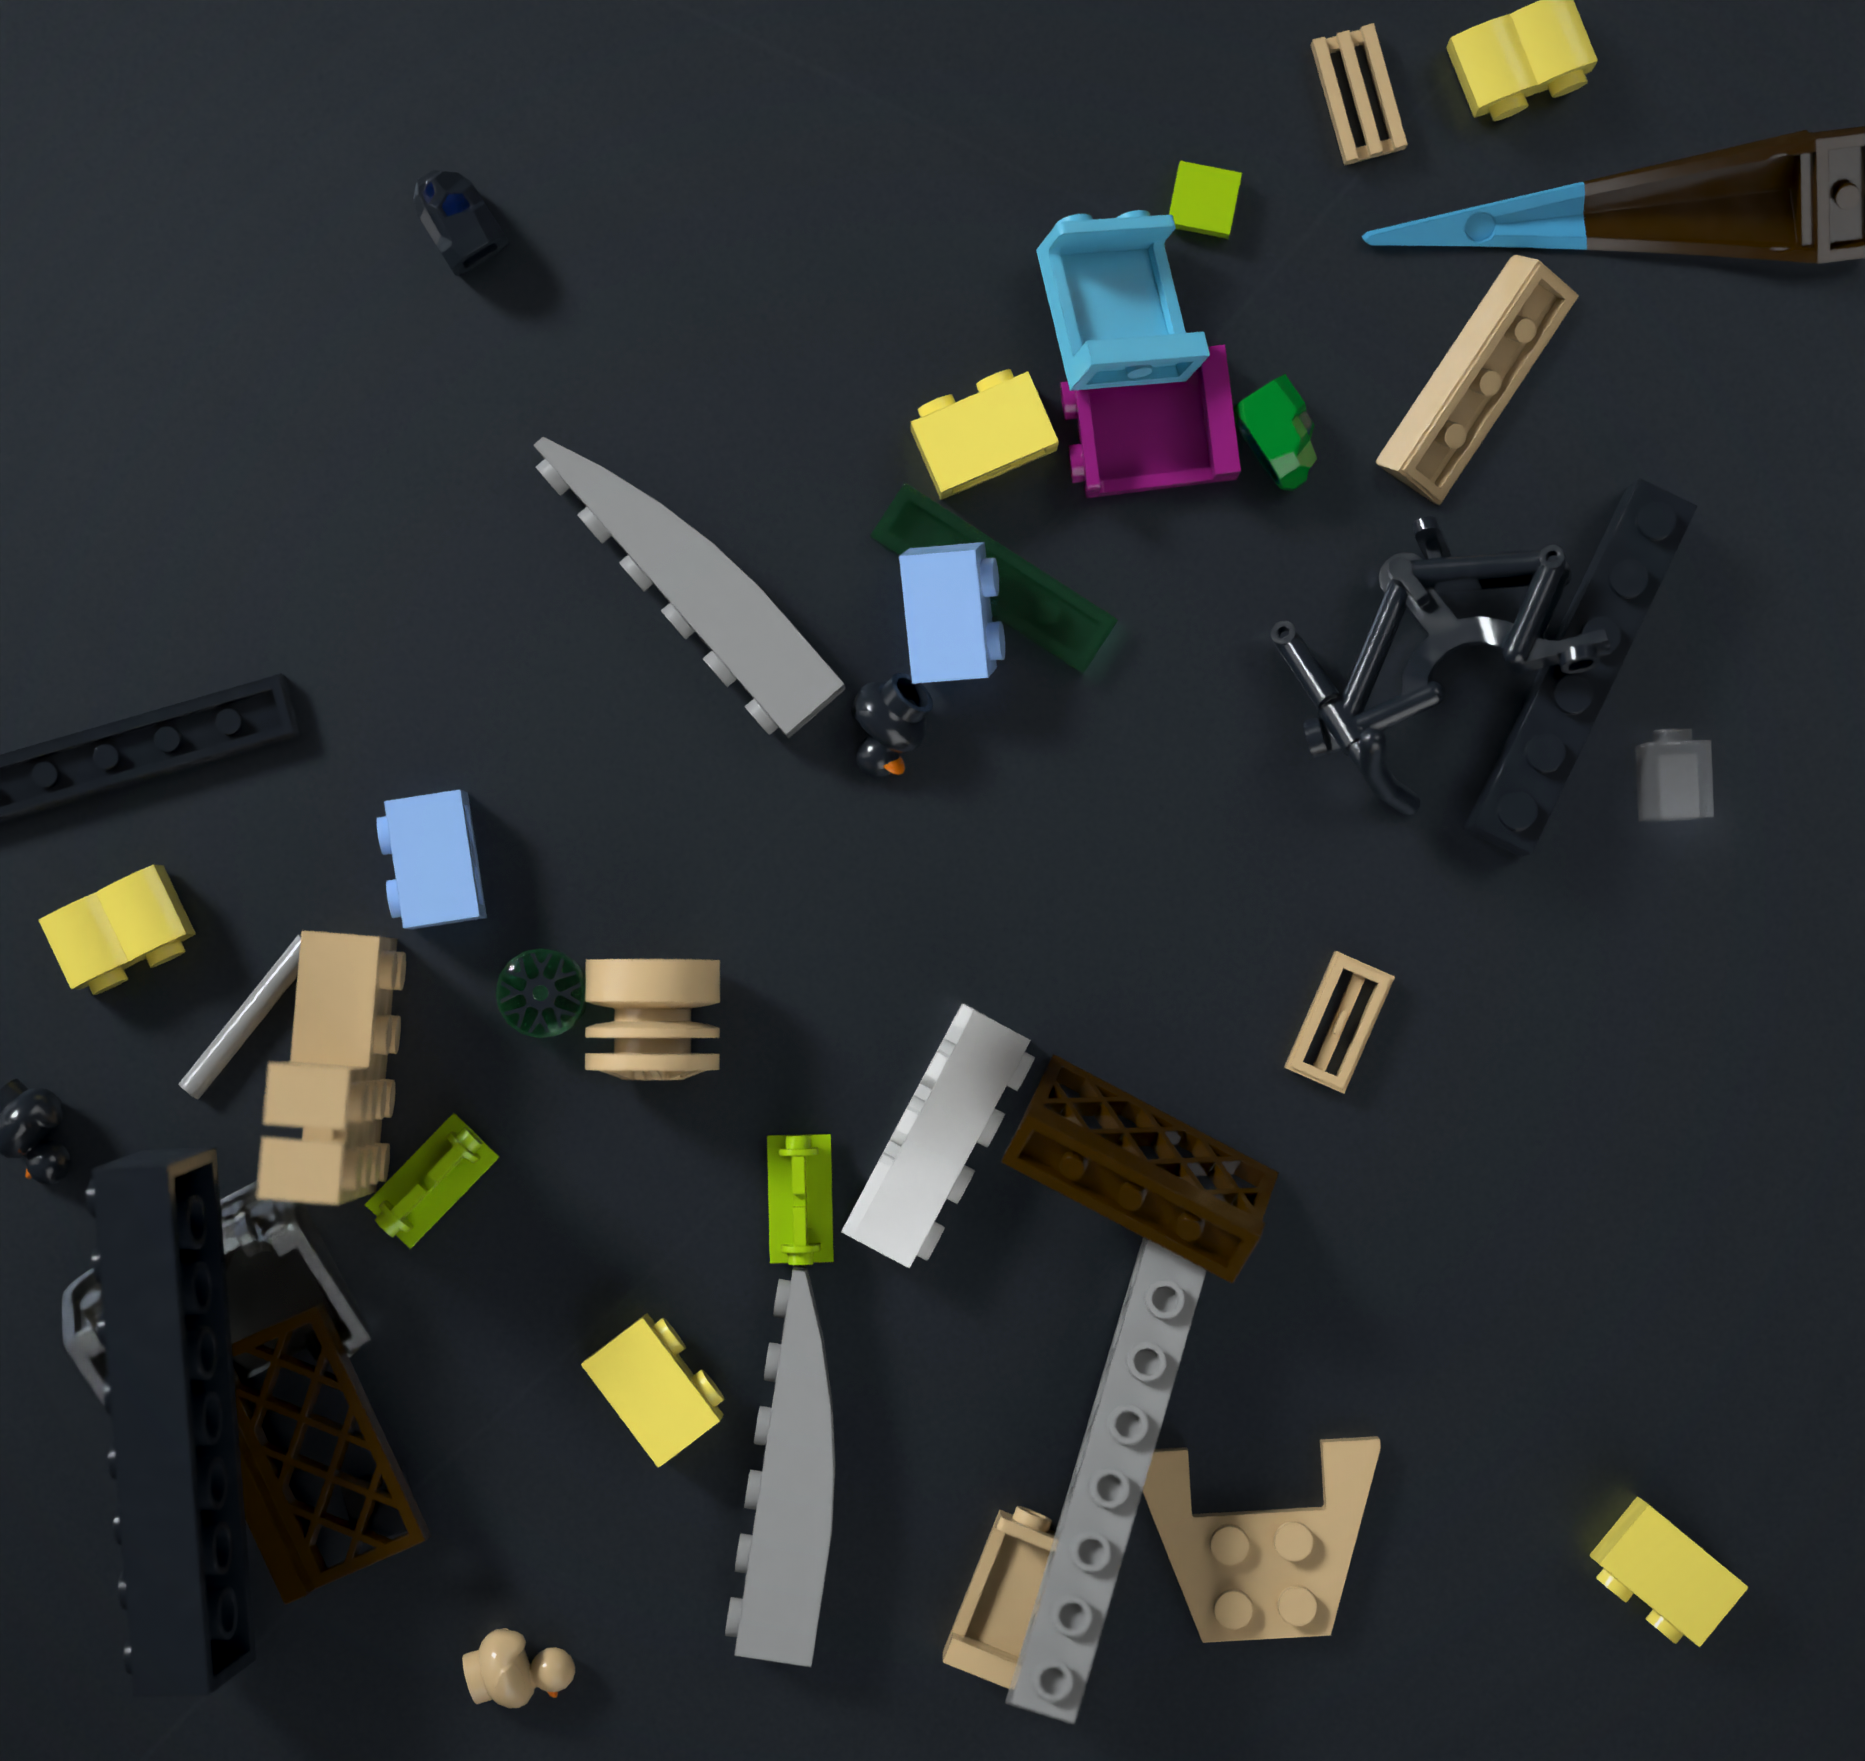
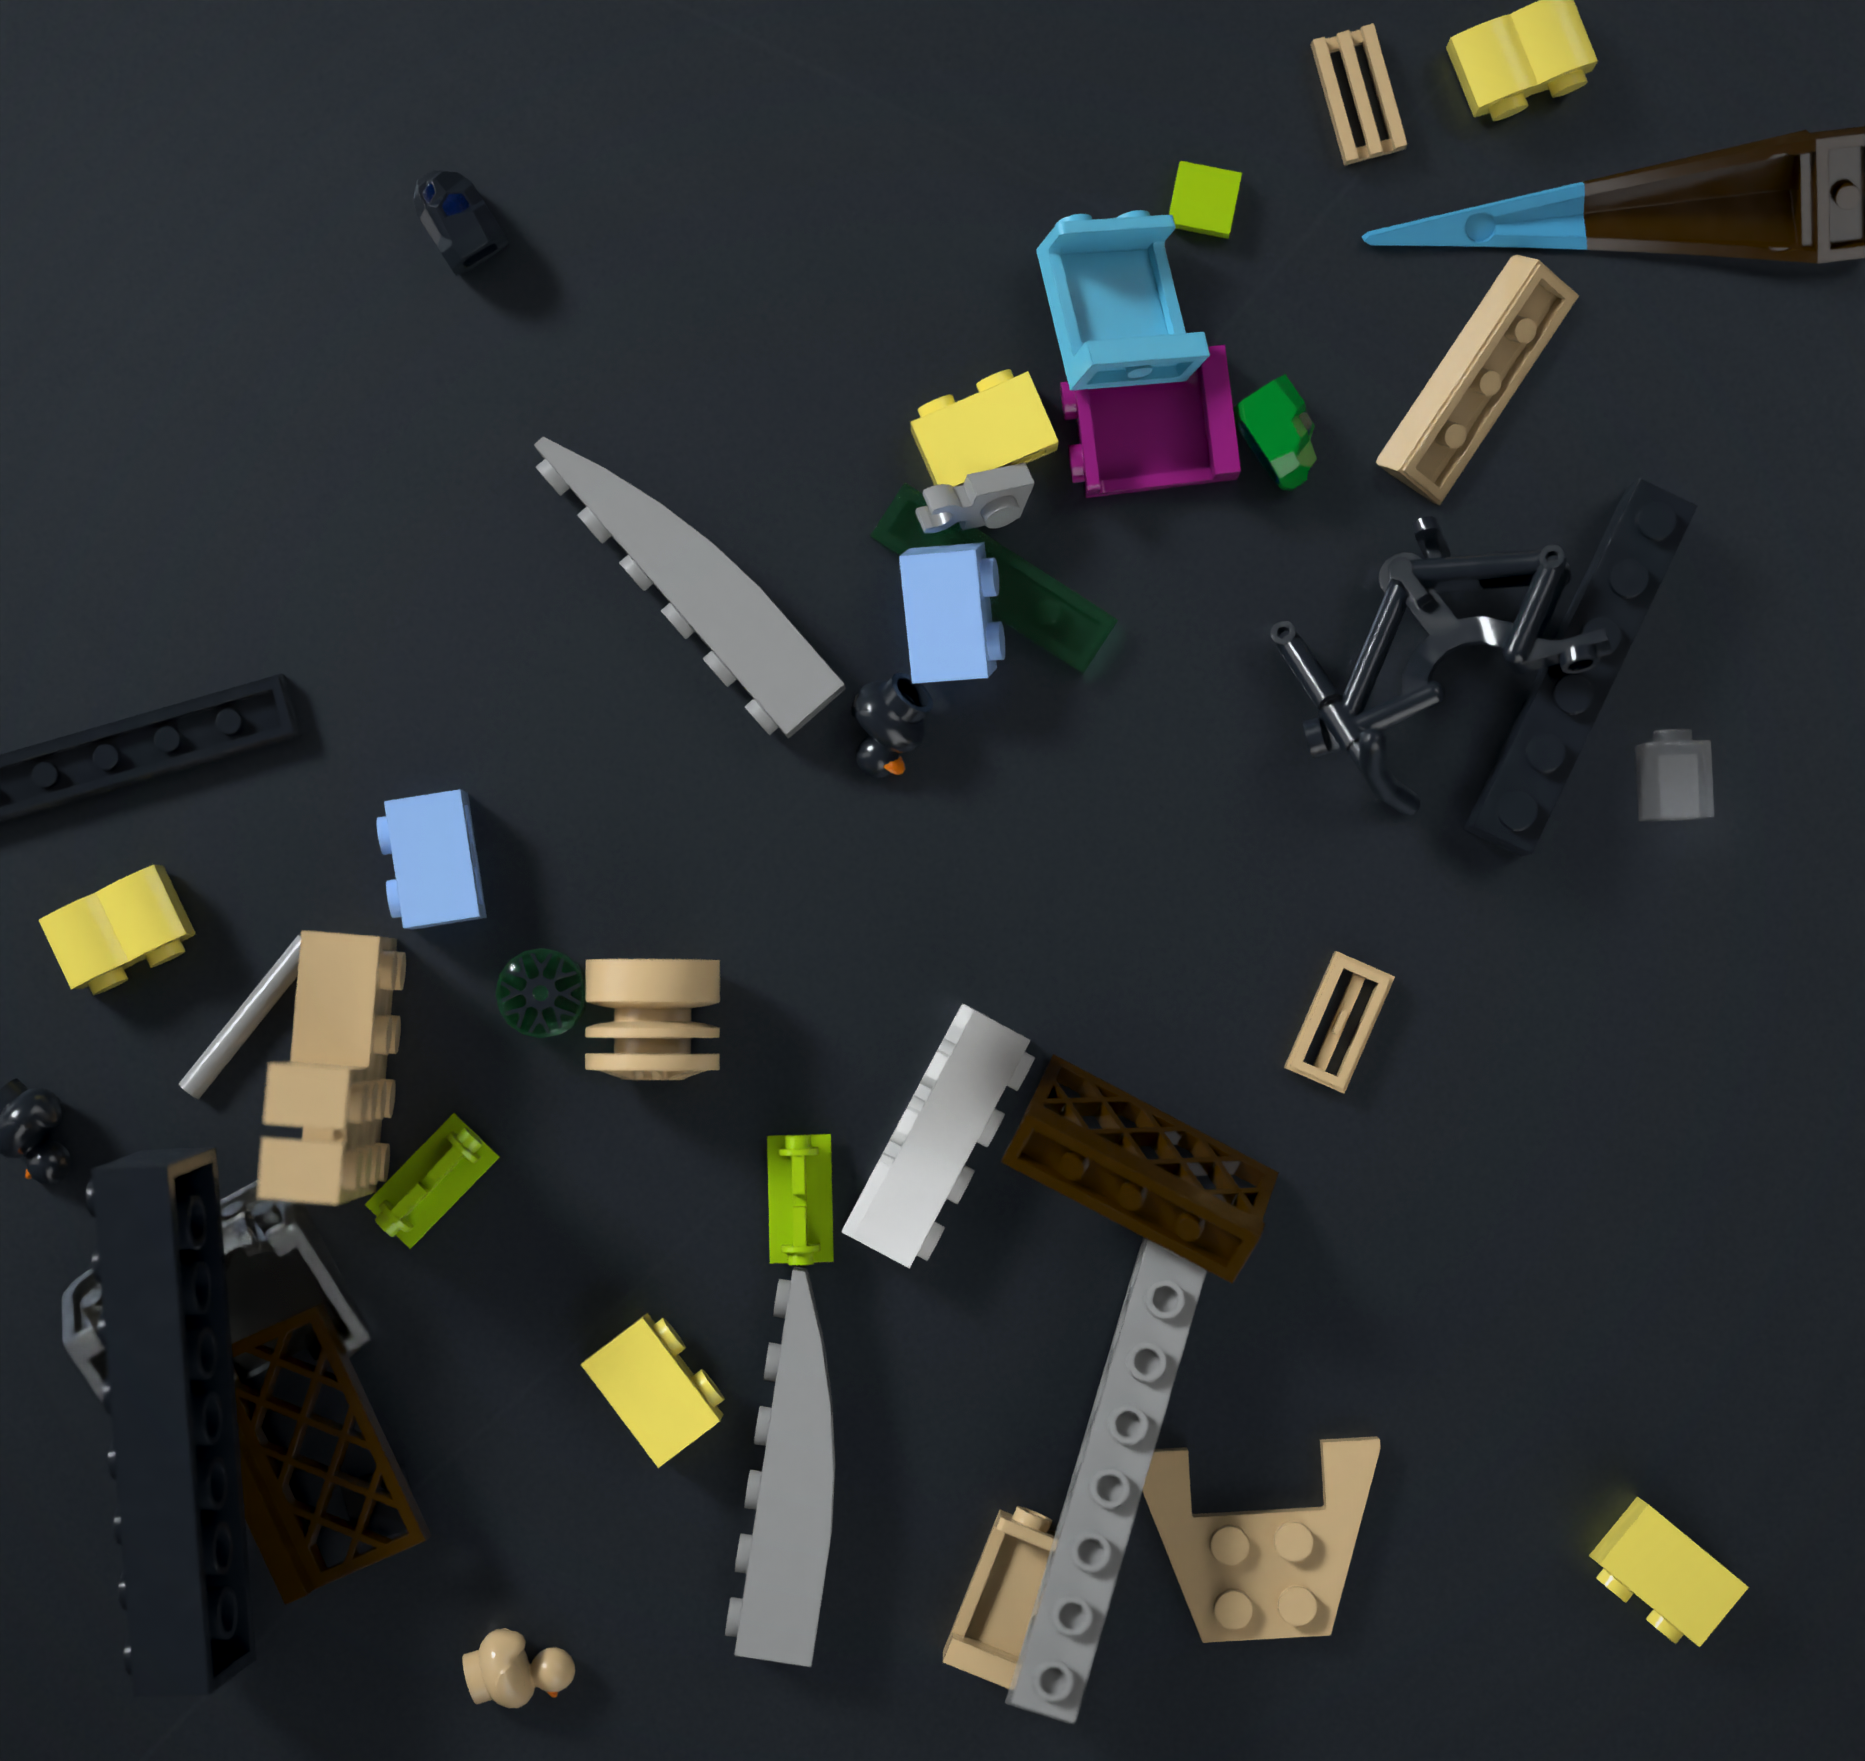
none -> light grey plate [915,462,1035,533]

